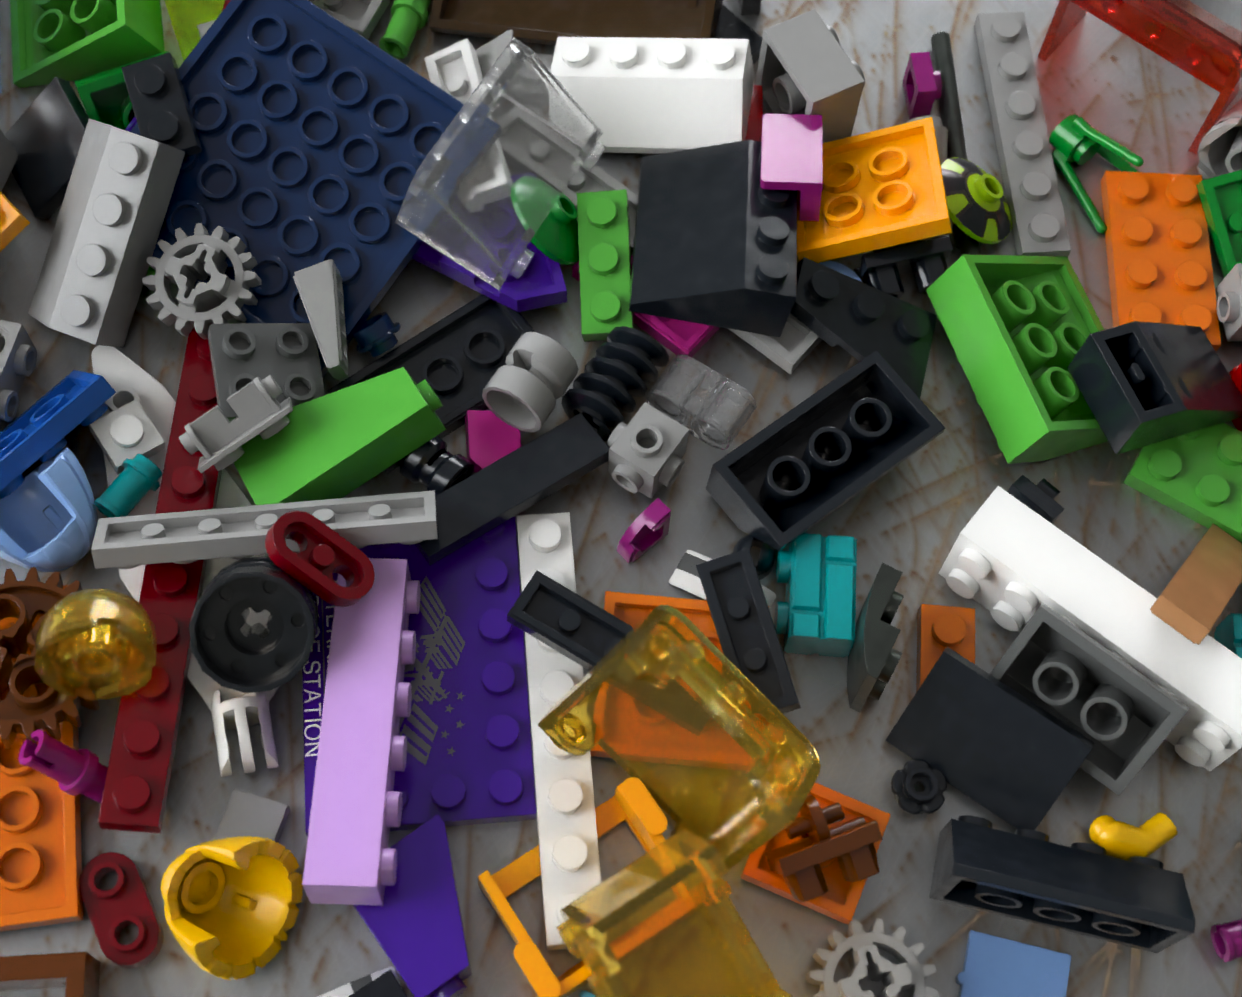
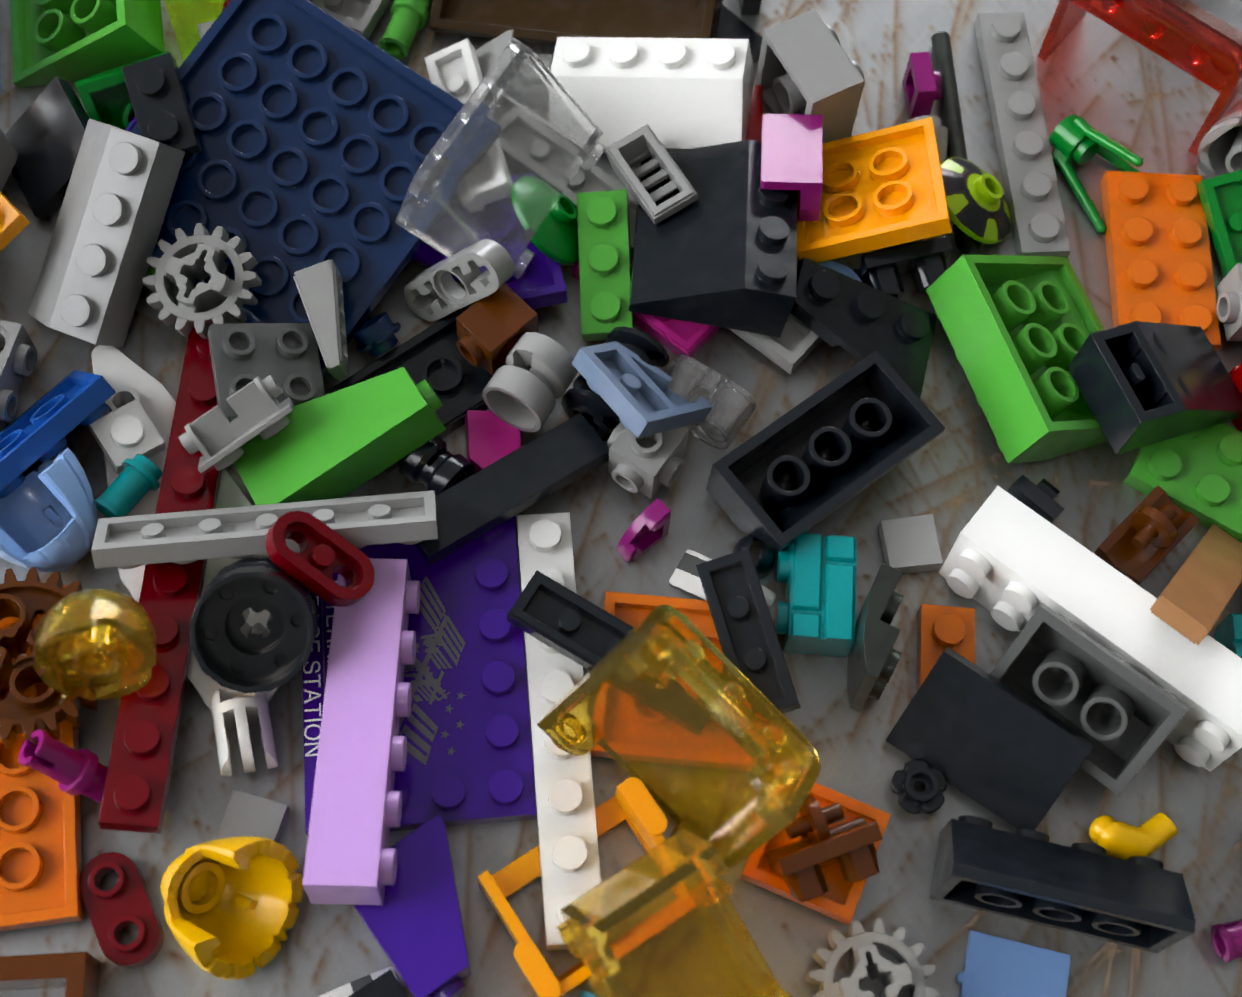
none -> light grey beam [404,239,514,321]
none -> reddish brown brick [456,283,538,376]
none -> sand blue wing [571,341,714,438]
none -> light grey slope [605,124,699,225]
none -> light grey tile [878,514,943,574]
none -> reddish brown hips [1094,485,1200,585]

